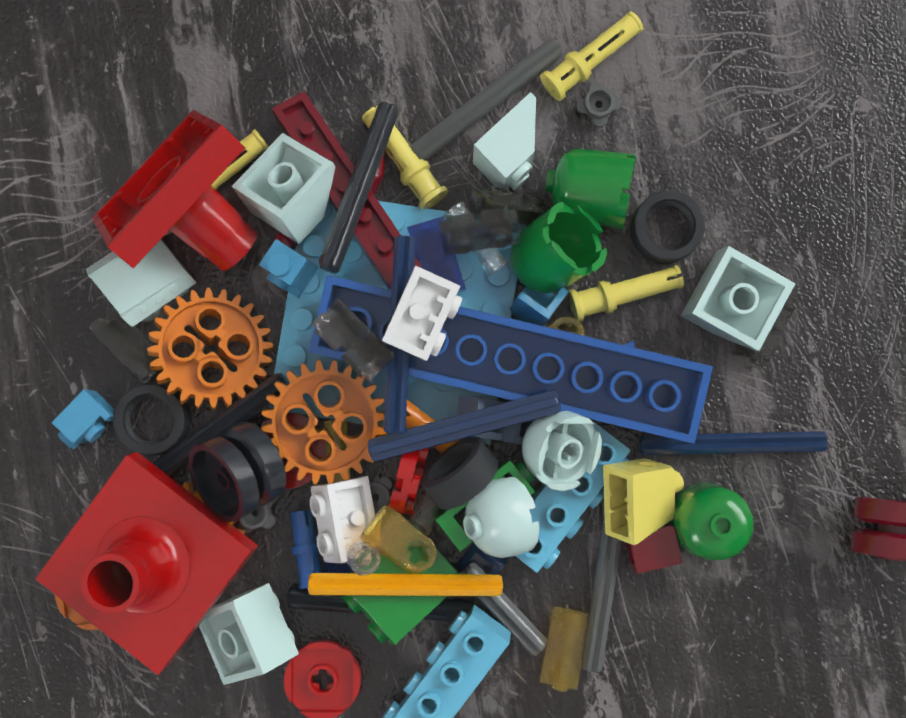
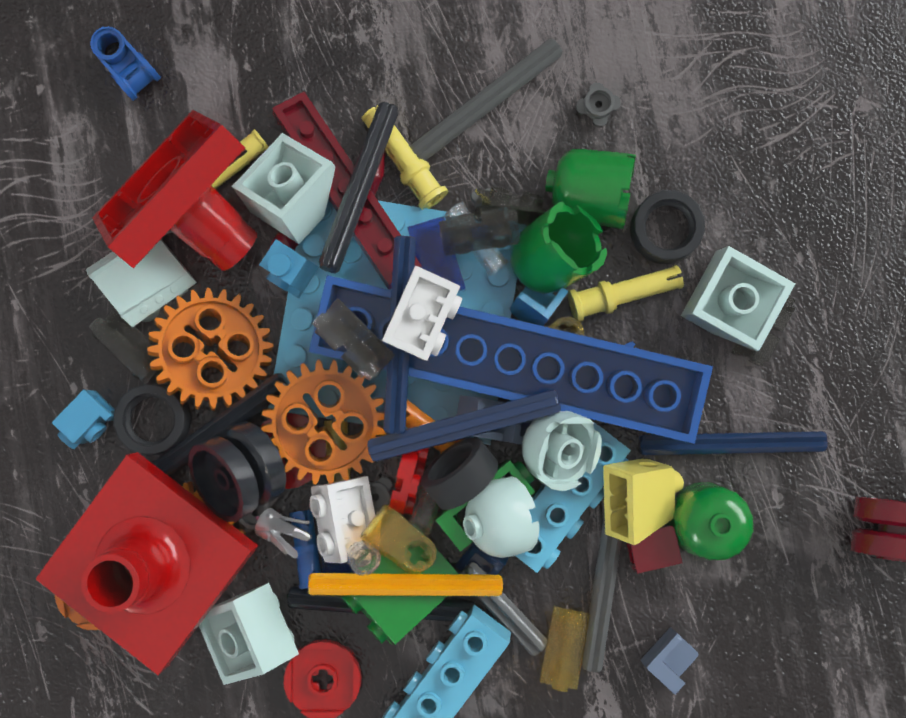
light aqua slope [473,92,536,194] -> none
light yellow pin [540,11,644,101] -> none
none -> blue piece [90,26,161,102]
none -> flat silver piece [255,508,311,558]
none -> sand blue panel [640,627,698,695]

